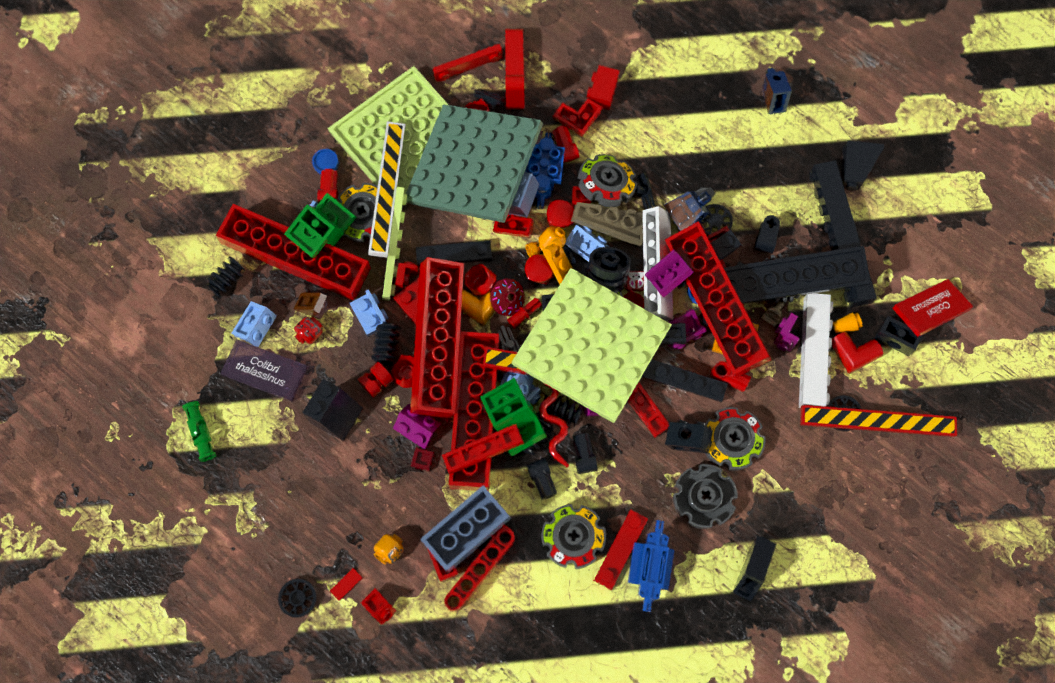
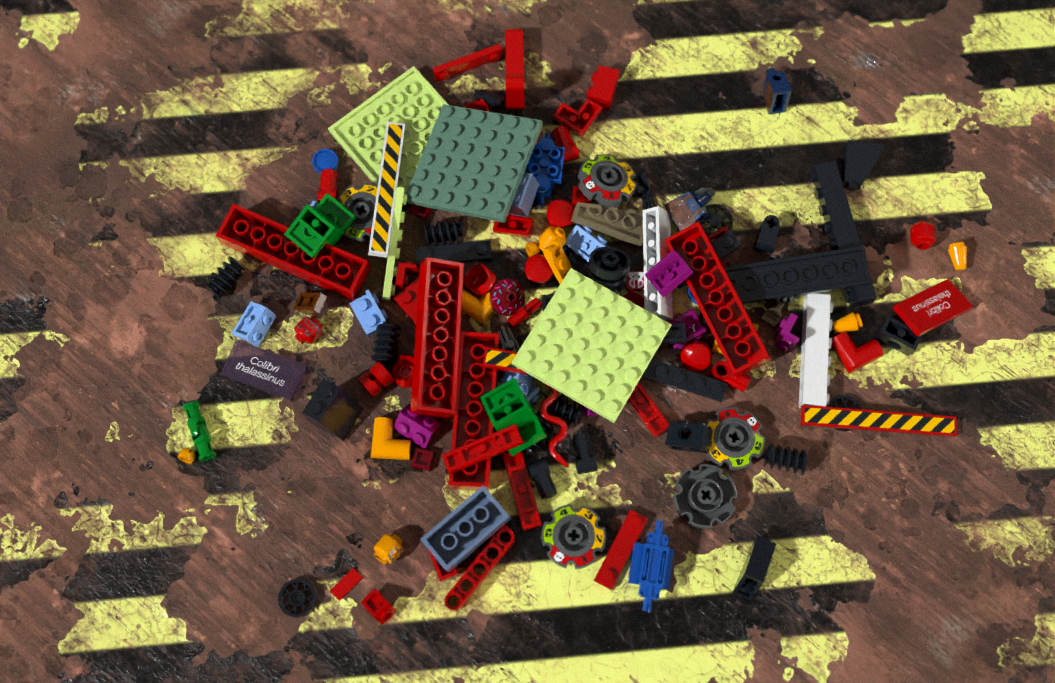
none -> light orange hinge [178,447,196,464]
none -> light orange brick [371,417,412,460]
none -> dark red tile [409,205,433,221]
none -> black piece [424,219,464,245]
none -> red plate [502,451,542,531]
none -> red hair [680,340,712,372]
none -> black piece [763,443,807,475]
none -> red head [910,221,936,250]
none -> light orange cone [948,242,967,271]

